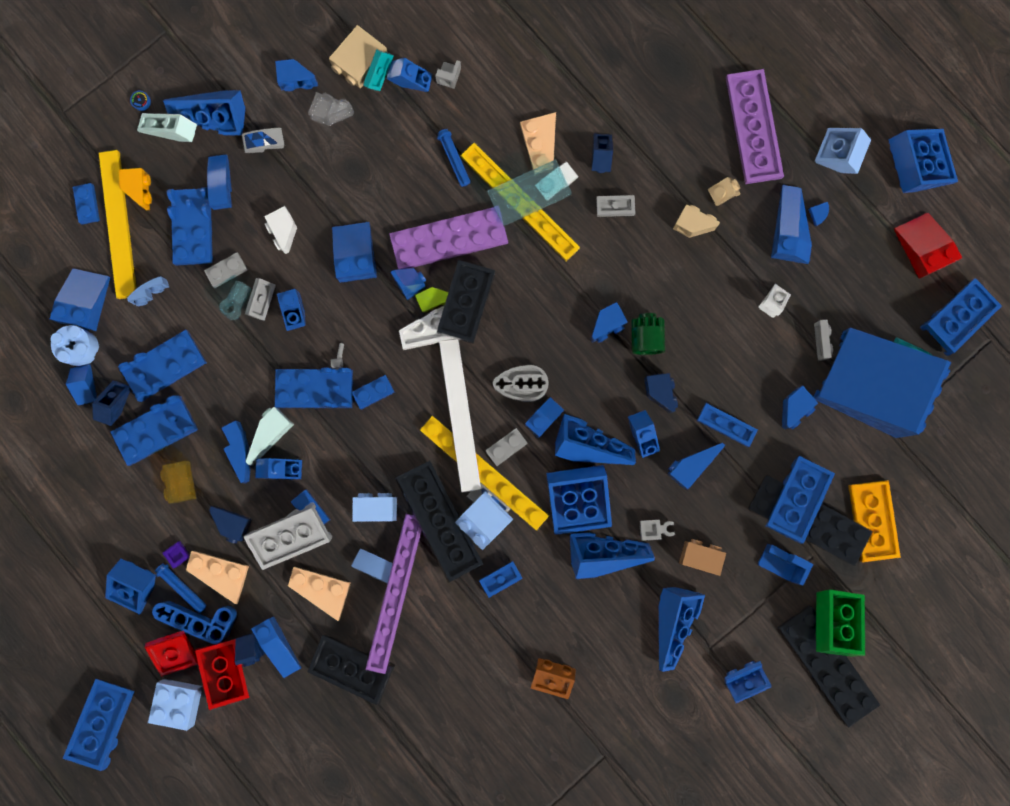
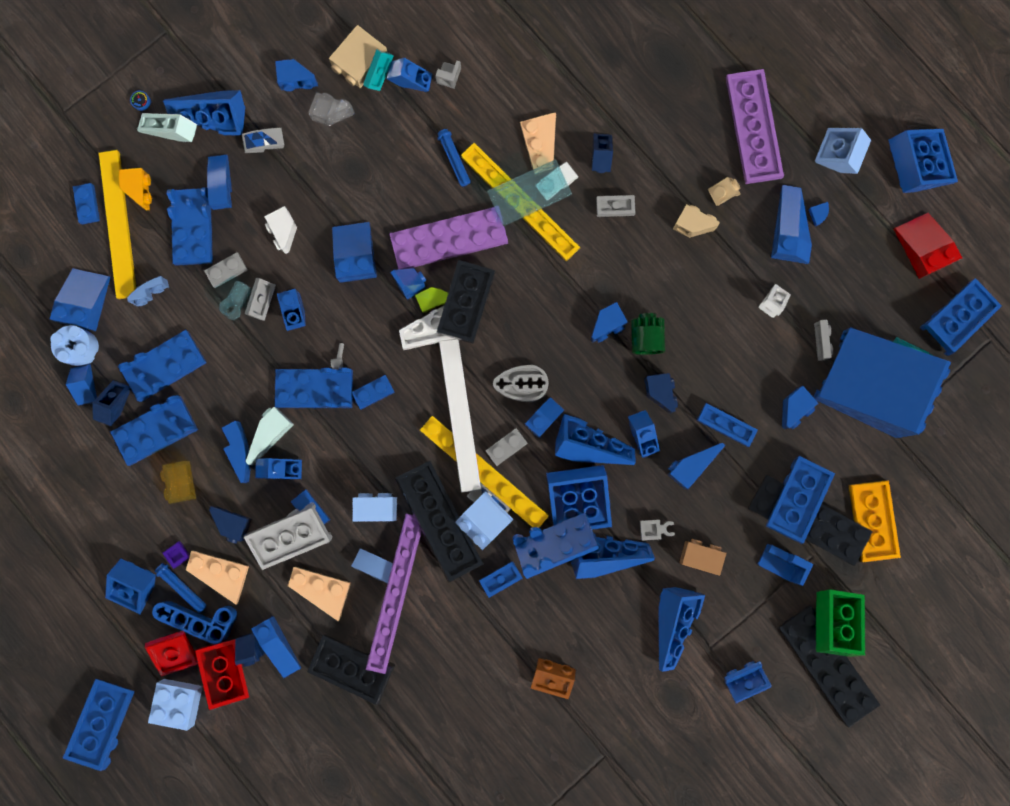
none -> blue hinge [513,513,599,579]

